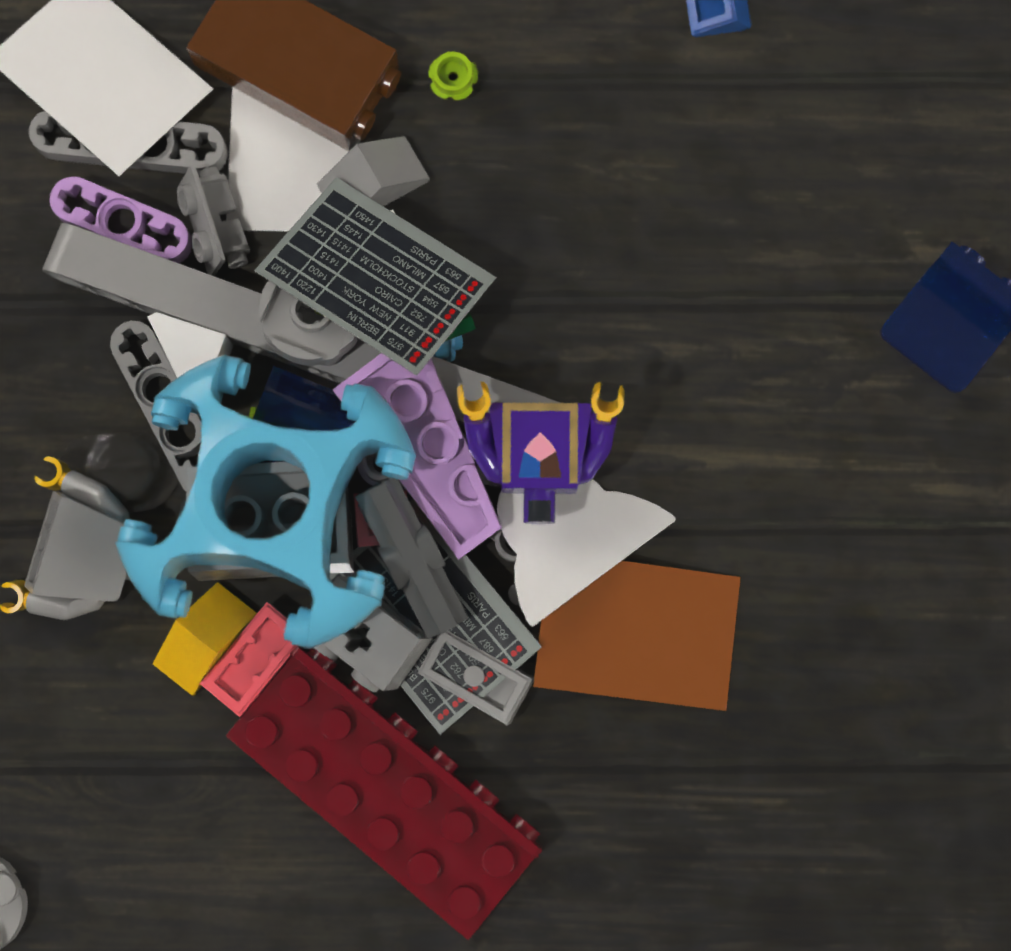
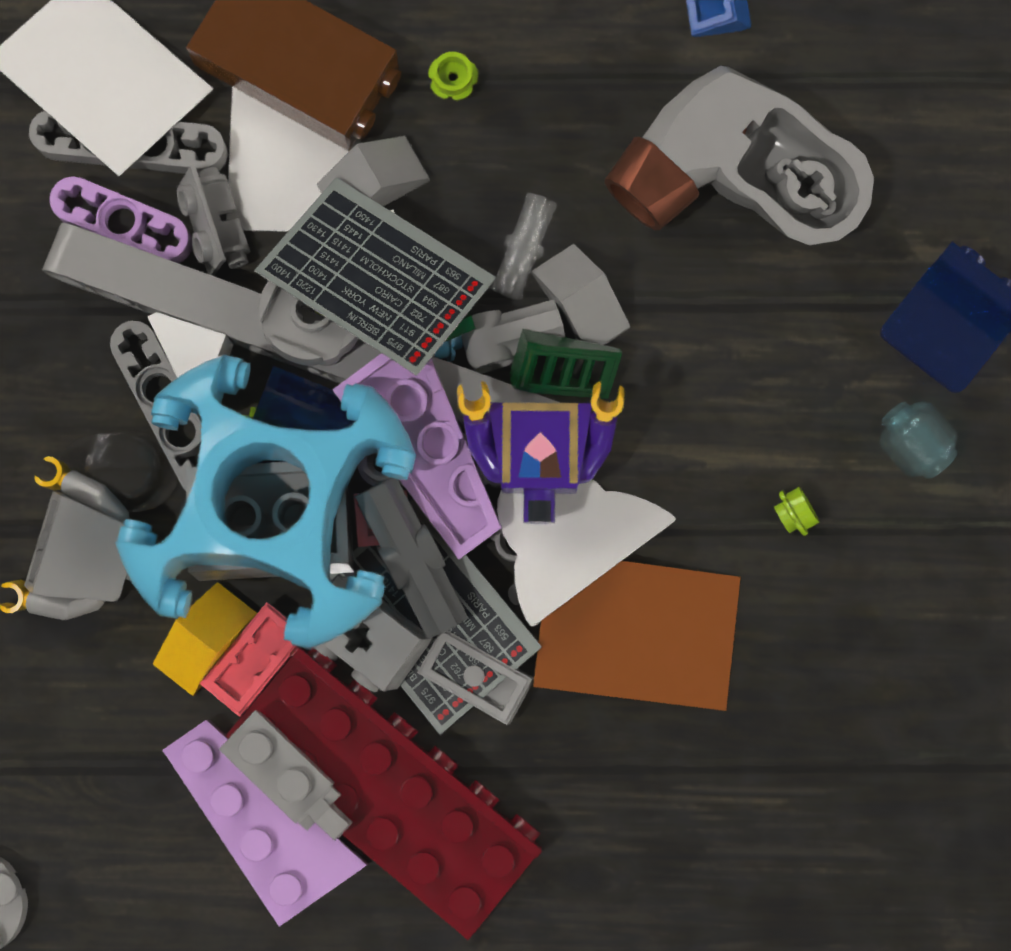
none -> lavender wing [163,720,369,926]
none -> light grey hinge [218,710,352,841]
none -> light grey piece [462,299,566,373]
none -> clear pin [491,193,557,300]
none -> dark green slope [509,329,623,399]
none -> light grey slope [532,244,630,345]
none -> light grey piece [605,66,874,245]
none -> lime plate [774,487,820,536]
none -> clear light blue head [879,401,958,479]

